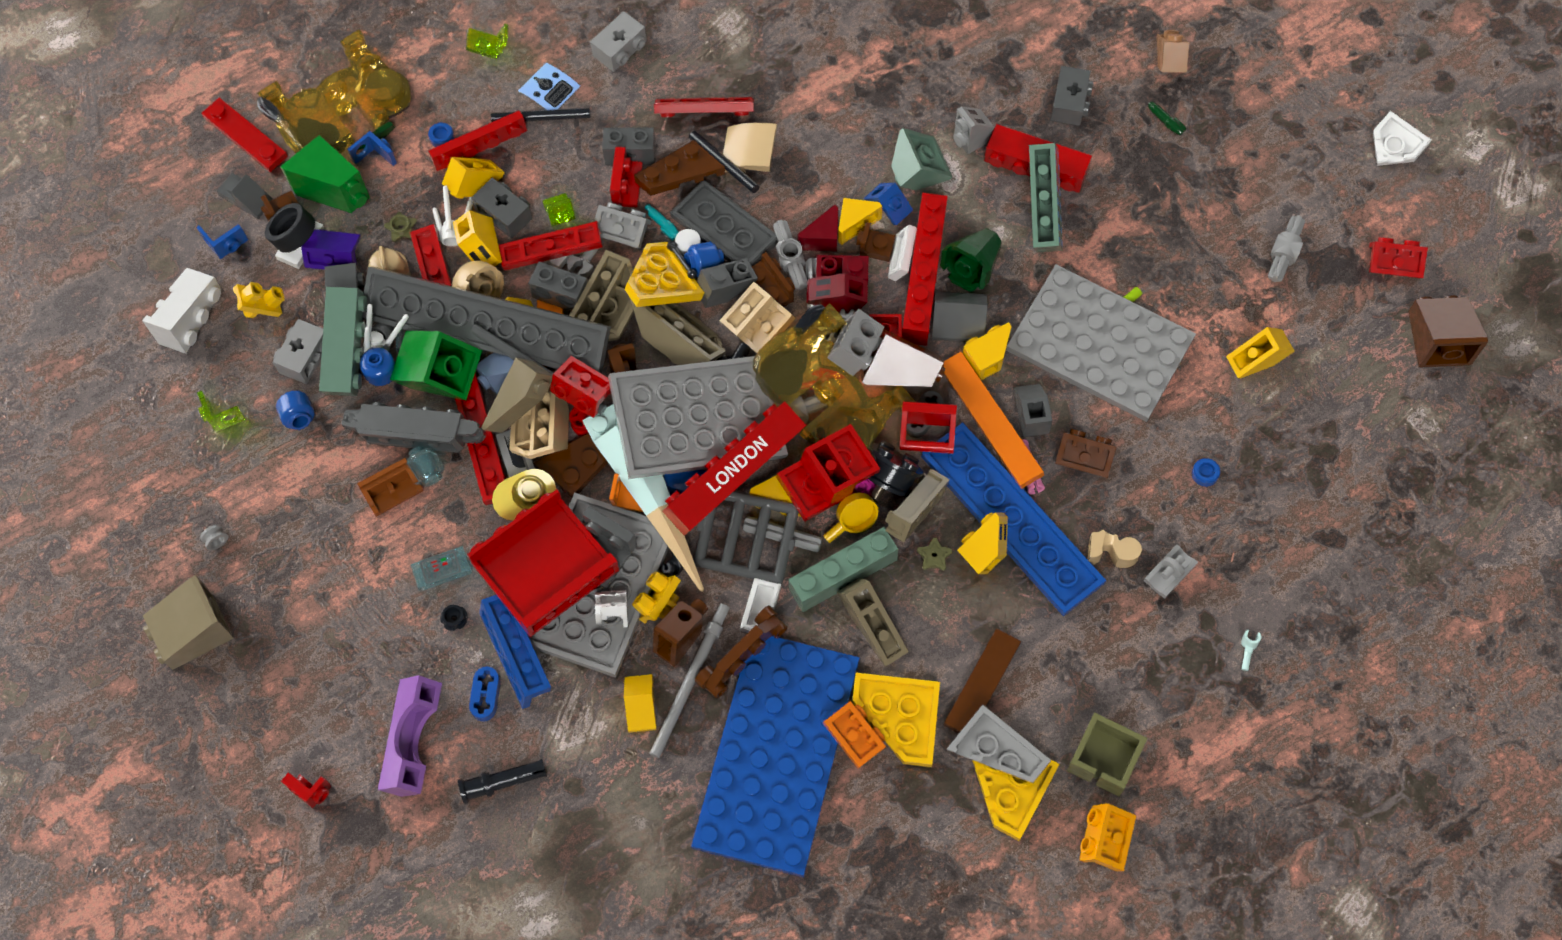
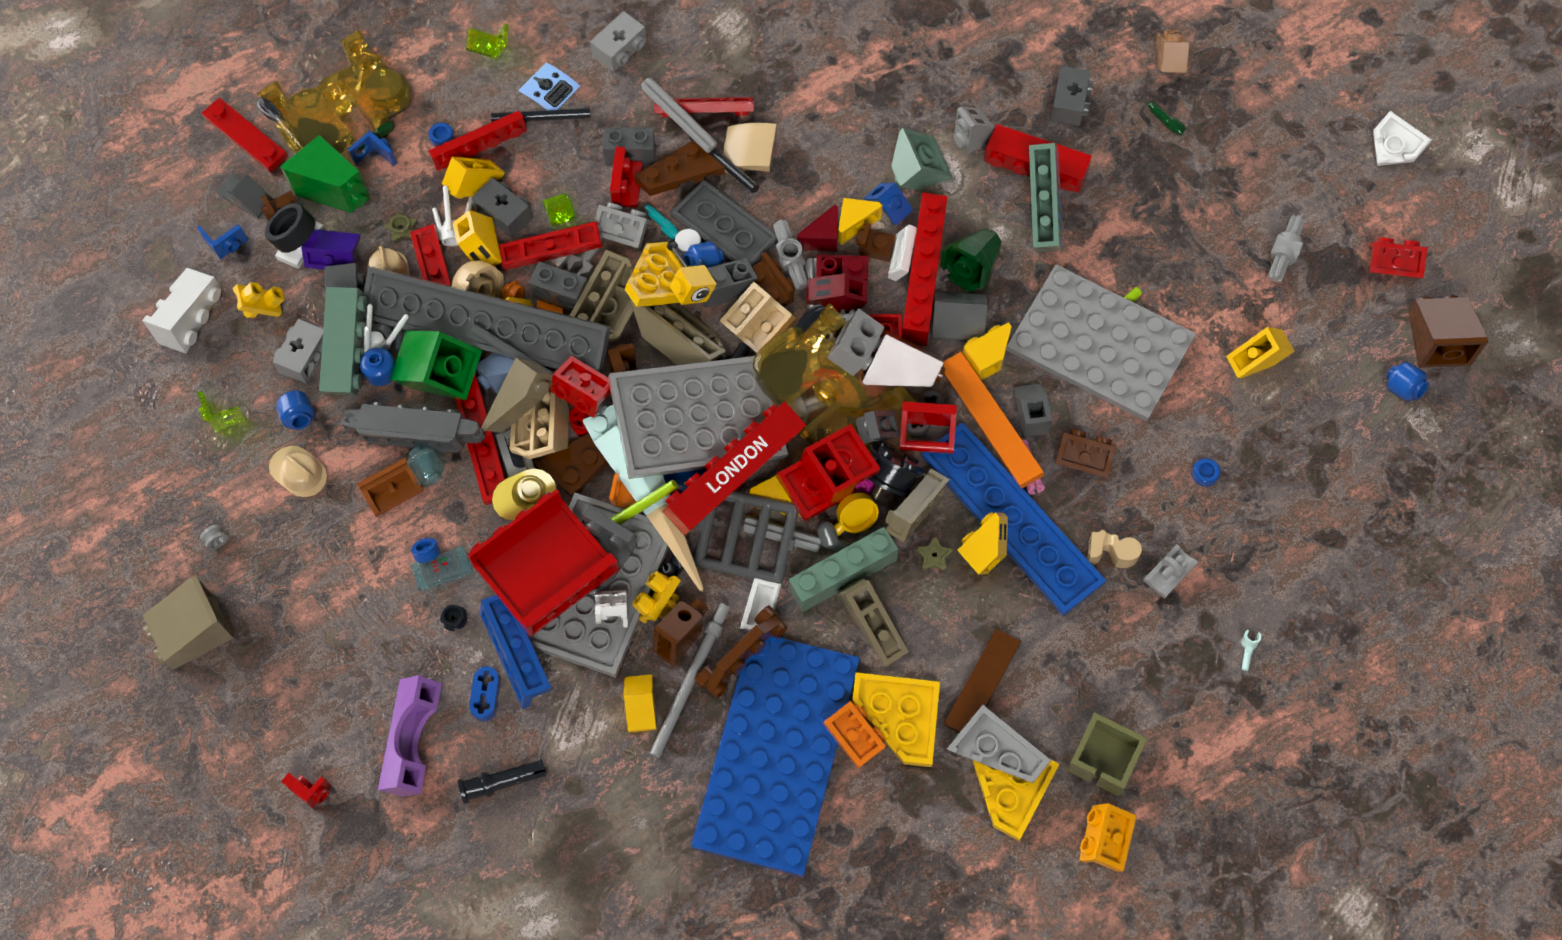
none -> tan piece [269,446,327,497]
none -> blue tile [411,538,440,563]
none -> orange plate [502,281,525,300]
none -> lime bar [610,480,678,525]
none -> light grey axle [641,78,717,153]
none -> yellow brick [670,265,717,305]
none -> dark grey arm [817,519,850,552]
none -> dark grey slope [856,410,900,444]
none -> blue head [1386,362,1429,401]

